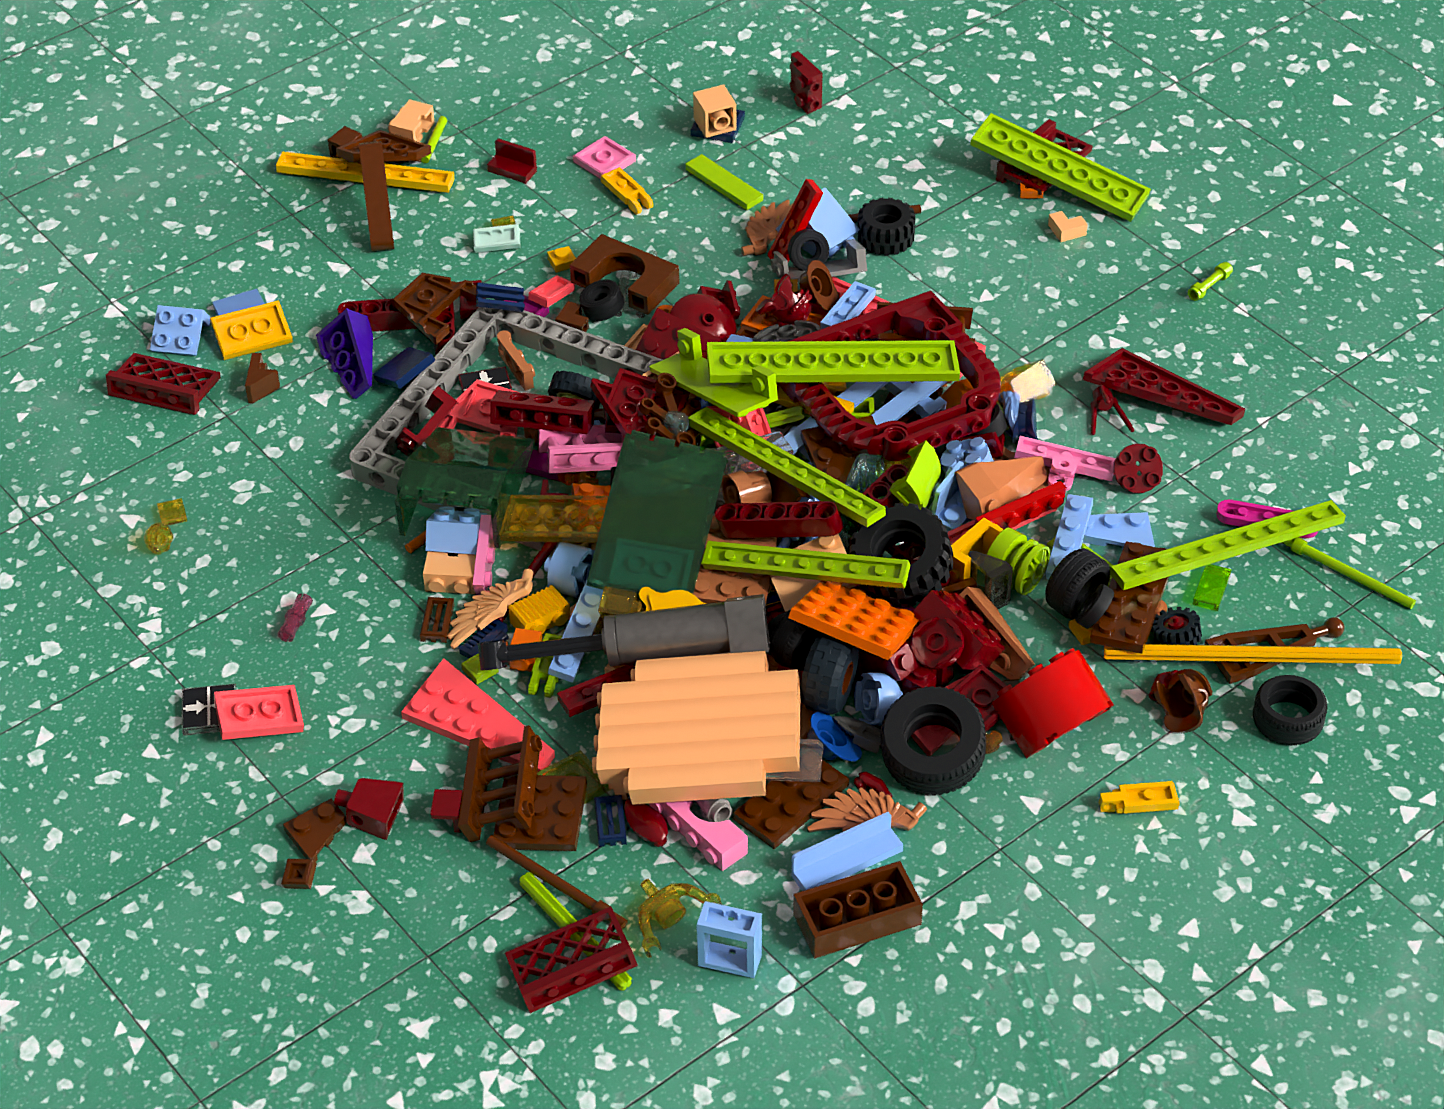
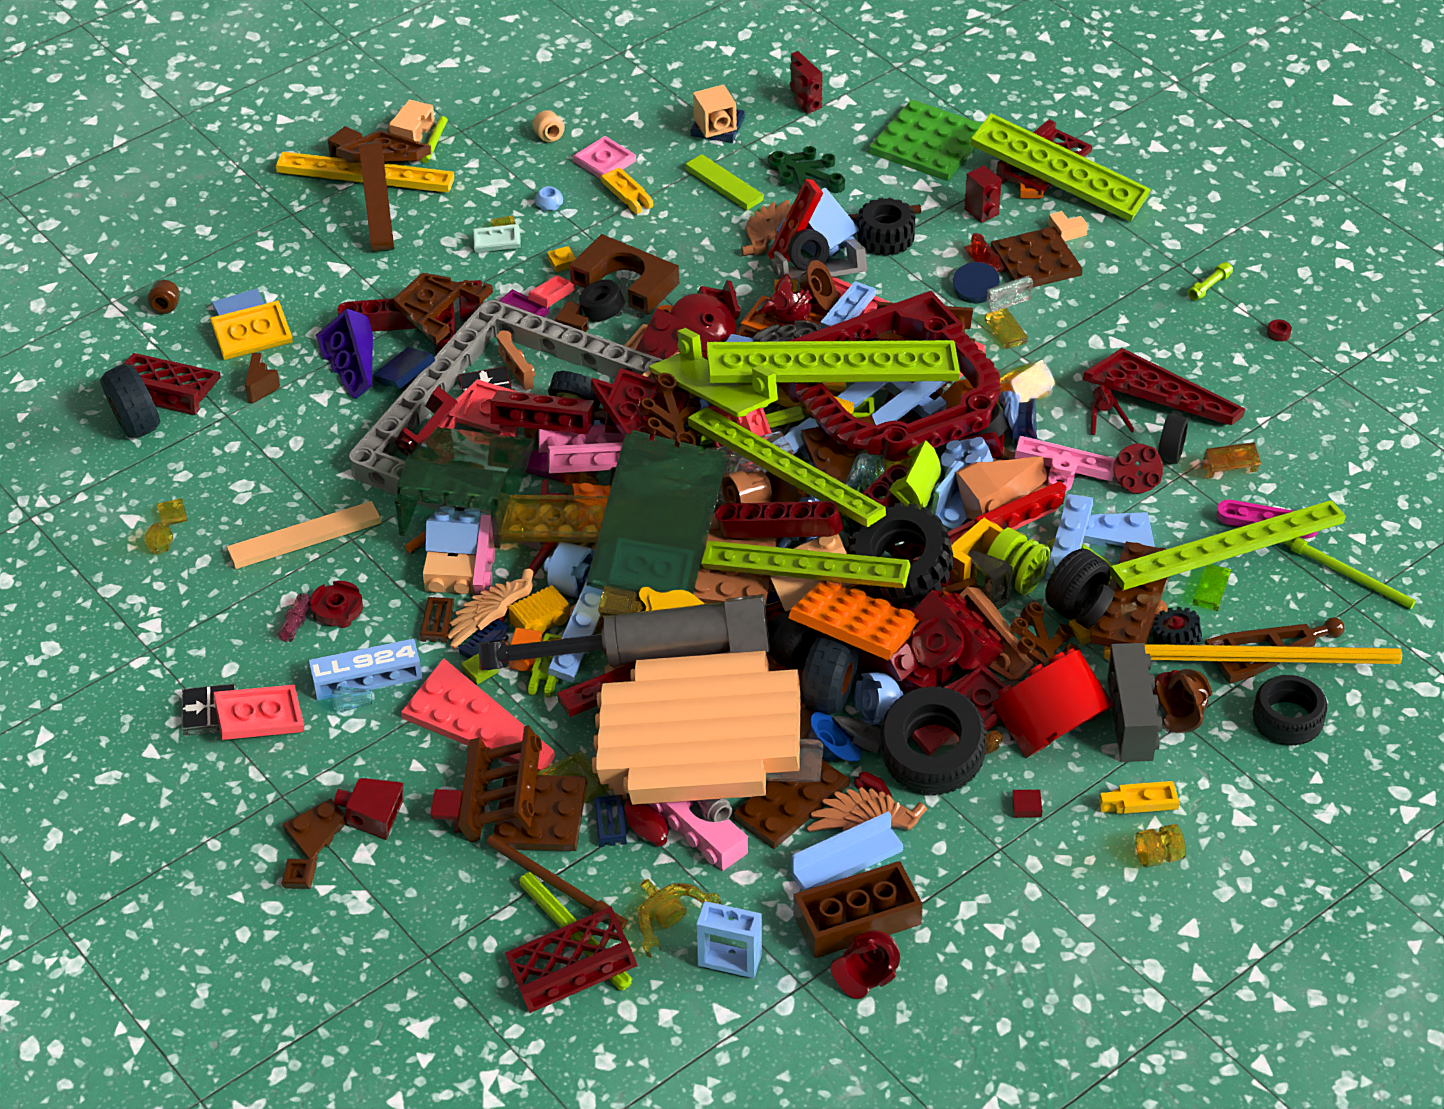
light blue bracket [150,305,211,356] -> none
dark blue tile [476,282,525,312] -> none
dark red panel [487,138,537,184] -> none
clear light blue piece [662,410,690,435] -> none
none -> black wheel [100,364,160,439]
none -> reddish brown head [147,280,180,314]
none -> light nougat tile [227,501,381,569]
none -> light blue brick [309,639,422,701]
none -> dark red plate [310,580,363,628]
none -> clear light blue cone [331,686,372,713]
none -> light nougat head [532,110,564,143]
none -> light blue plate [535,186,563,211]
none -> dark green plant [768,146,845,193]
none -> dark red helmet [830,930,900,999]
none -> bright green plate [869,99,982,181]
none -> dark blue tile [953,262,1000,303]
none -> dark red brick [964,165,1002,223]
none -> clear red hinge [964,233,1006,272]
none -> clear yellow tile [985,308,1028,349]
none -> clear plate [986,276,1033,313]
none -> reddish brown plate [990,226,1083,291]
none -> reddish brown plant [1010,602,1081,667]
none -> dark red tile [1012,789,1043,818]
none -> dark grey brick [1107,643,1162,762]
none -> clear yellow wheel [1135,824,1186,868]
none -> black tyre [1158,414,1188,464]
none -> clear orange hinge [1202,442,1261,479]
none -> dark red tile [1267,319,1292,342]

